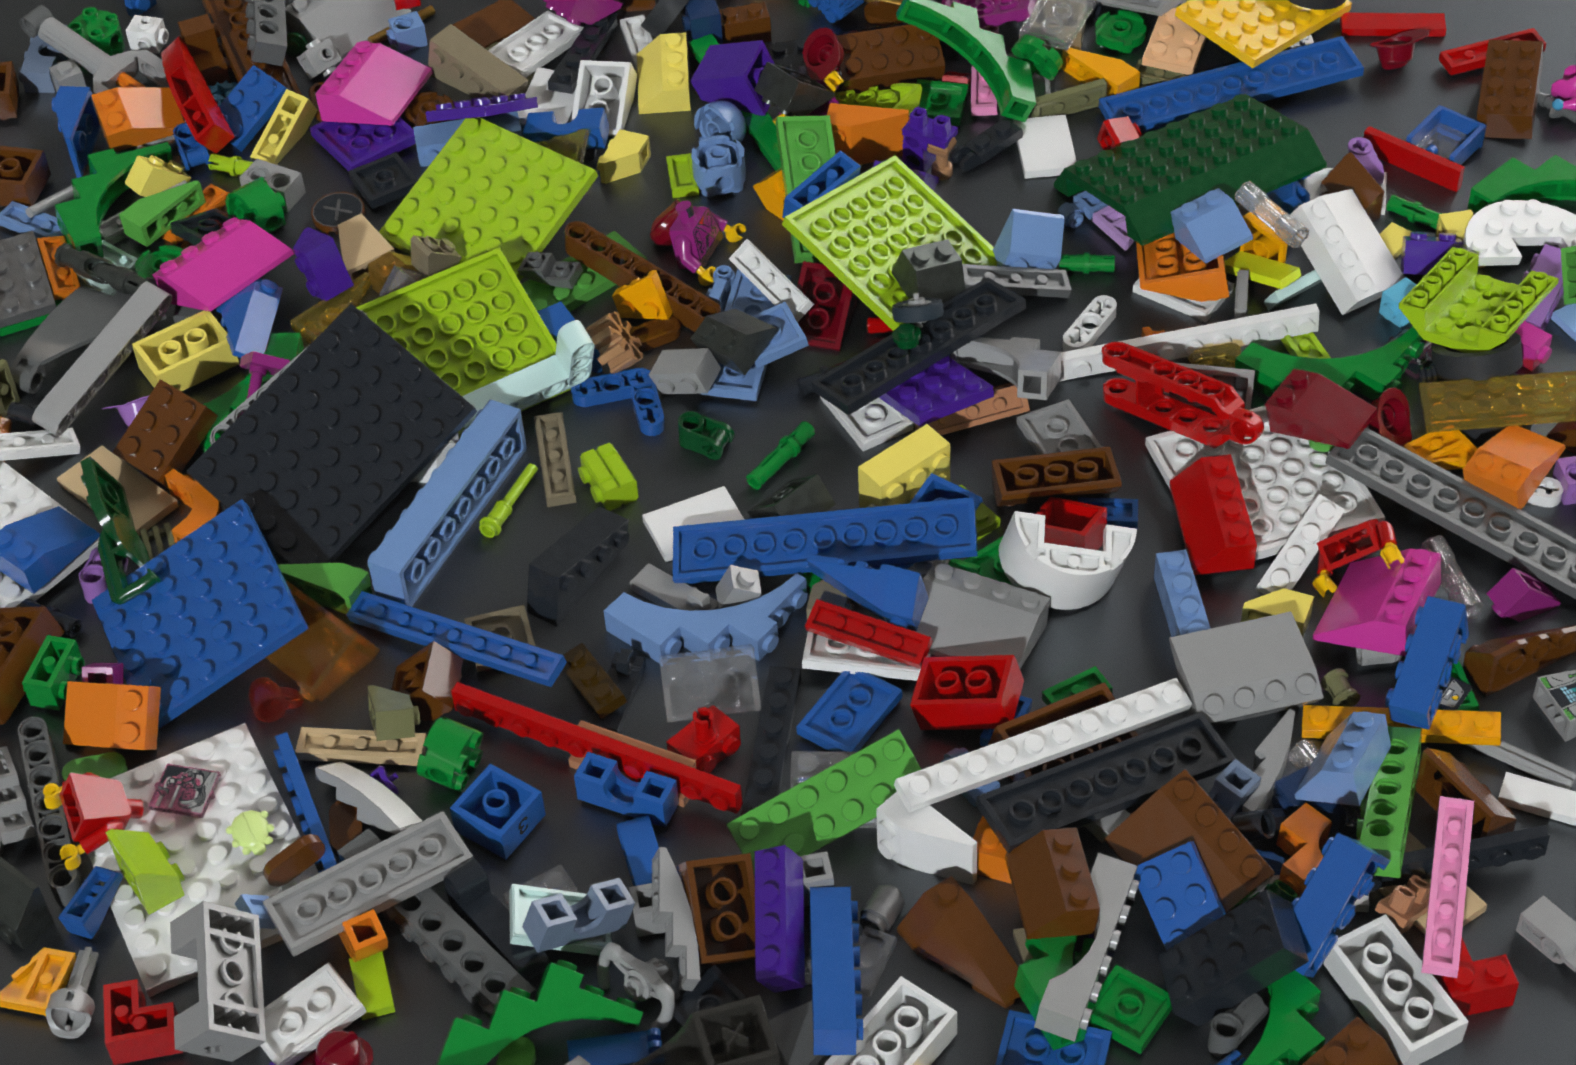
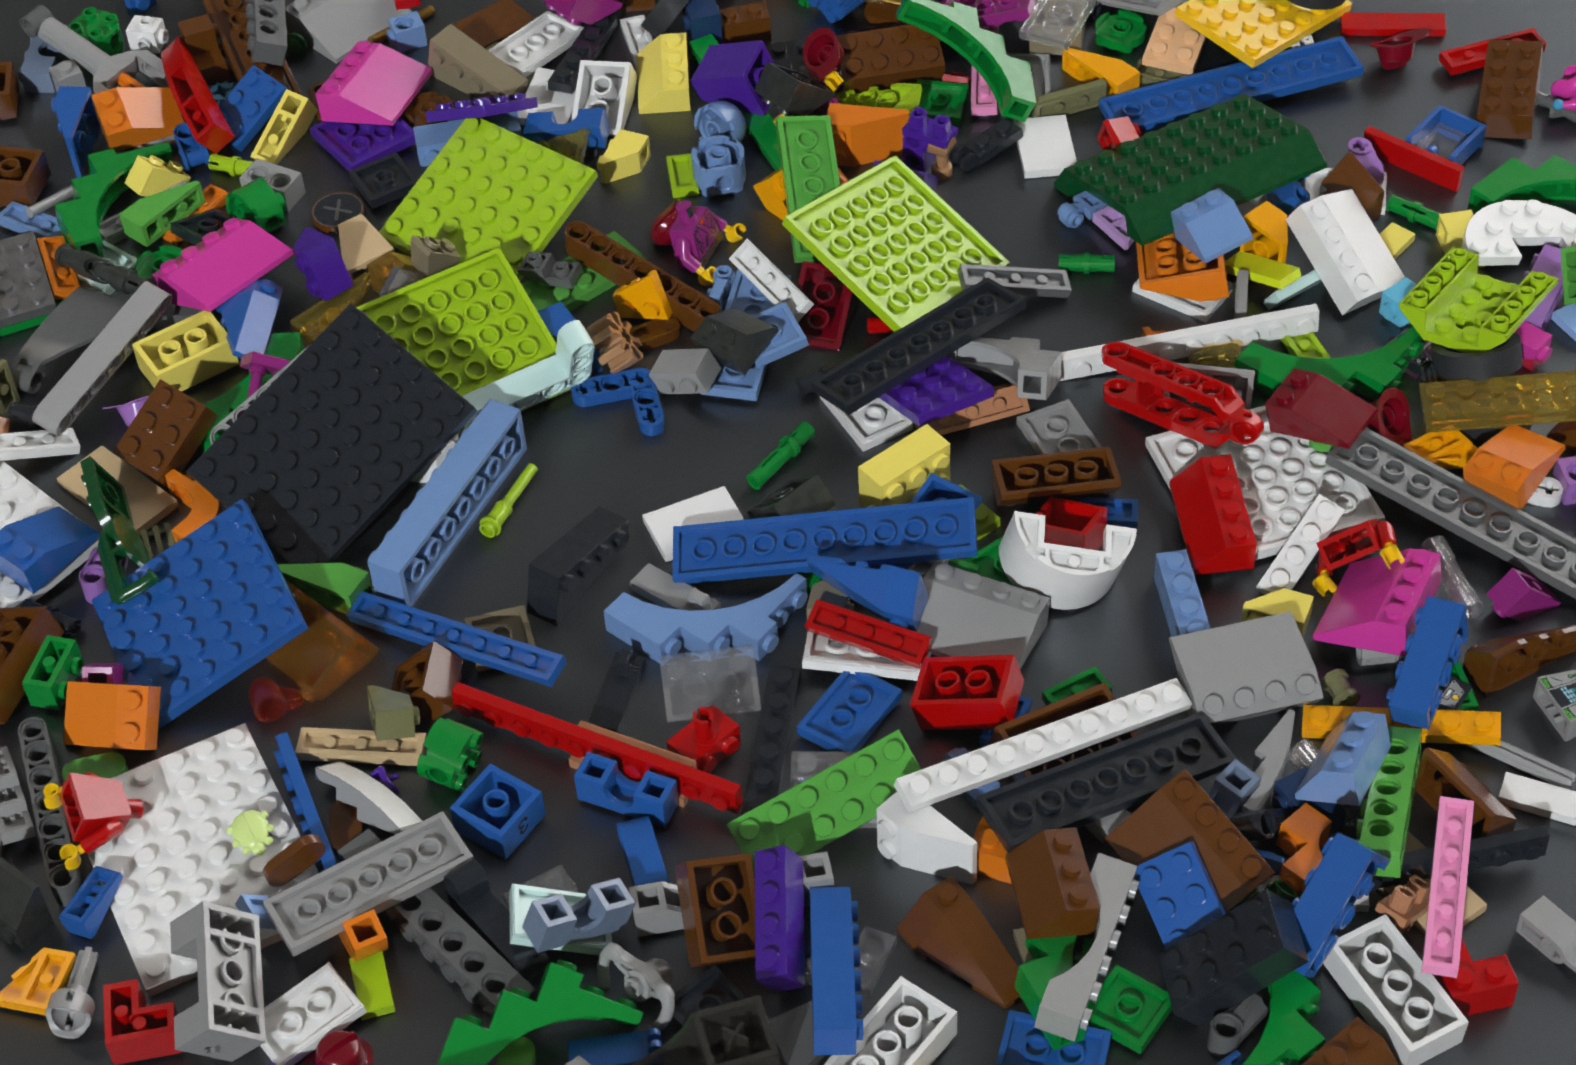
lime slope [105,829,185,915] -> none
piece [148,764,221,818] -> none
light grey brick [297,38,342,80] -> none
dark tan tile [534,412,577,507] -> none
dark brown plate [563,643,627,719] -> none
lime brick [578,442,639,511] -> none
light grey slope [652,847,700,991] -> none
dark green piece [678,411,735,460] -> none
light grey brick [715,565,762,609] -> none
blue brick [783,150,861,218] -> none
flat silver brick [859,885,905,936] -> none
pearl dark grey slope [891,239,965,303] -> none
black wheel [892,293,944,328] -> none
dark green plate [892,323,921,350] -> none
medium blue slope [993,208,1065,269] -> none
green plate [1011,35,1063,80] -> none
white beam [1063,295,1117,352] -> none
clear axle [1235,181,1309,249] -> none
dark purple brick [1401,232,1463,275] -> none

